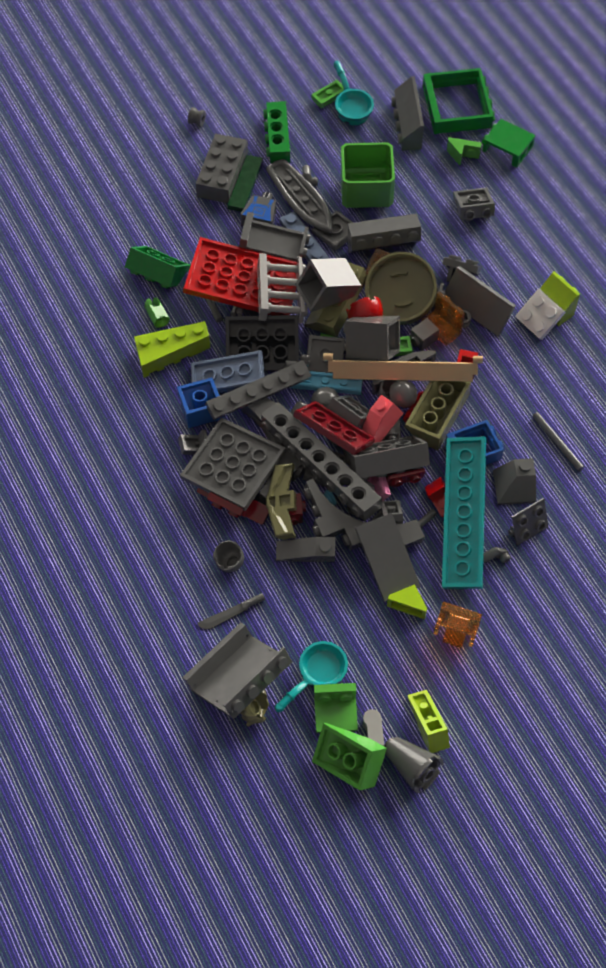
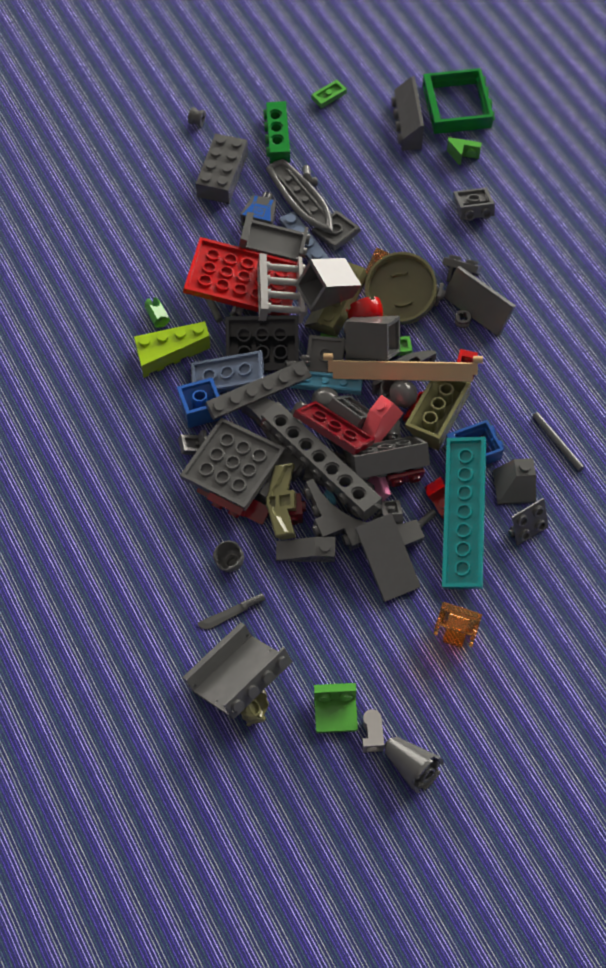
green slope [125,246,191,289] -> none
dark green tile [228,155,263,212] -> none
teal piece [275,641,348,713] -> none
bright green slope [312,723,387,791] -> none
teal piece [333,60,374,125] -> none
bright green plate [340,142,395,208] -> none
dark grey slope [348,214,421,253] -> none
lime slope [387,584,427,619] -> none
lime slope [407,690,450,753] -> none
dark grey brick [410,318,439,351] -> none
clear orange bracket [421,292,465,346] -> none
green panel [482,119,536,168] -> none
dark grey arm [483,547,511,563] -> none
white plate [515,289,566,340] -> none
lime slope [540,271,580,326] -> none

